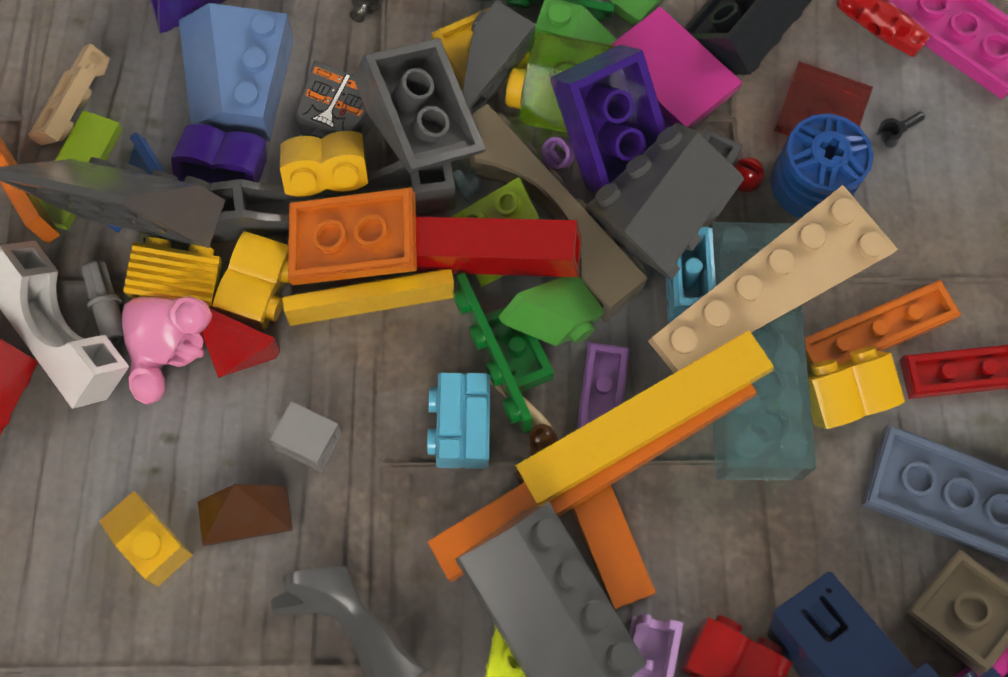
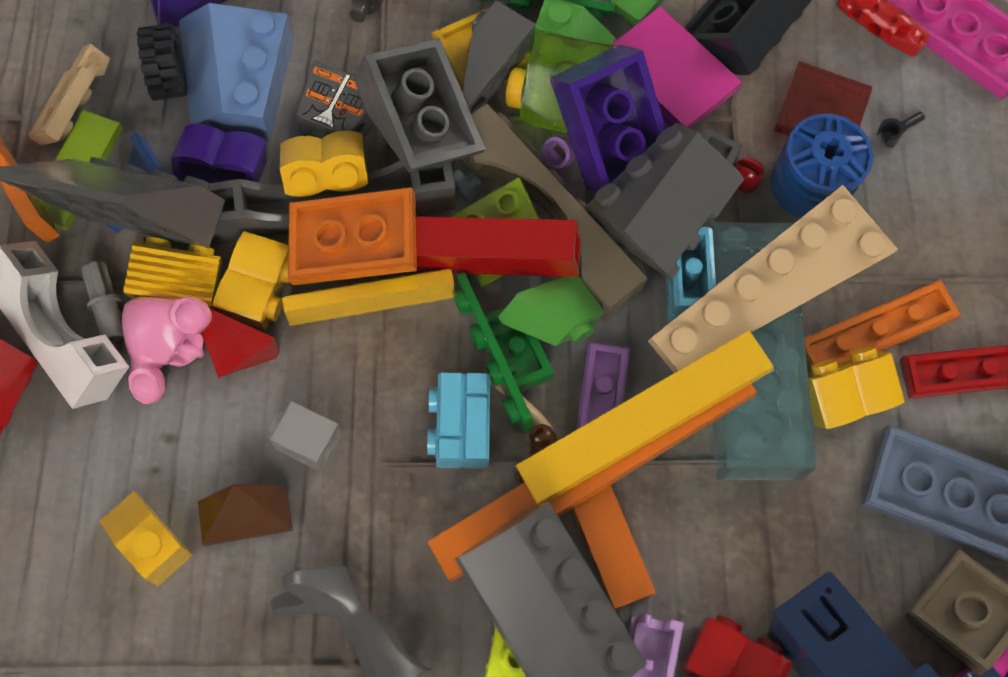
none -> black tyre [137,23,187,101]

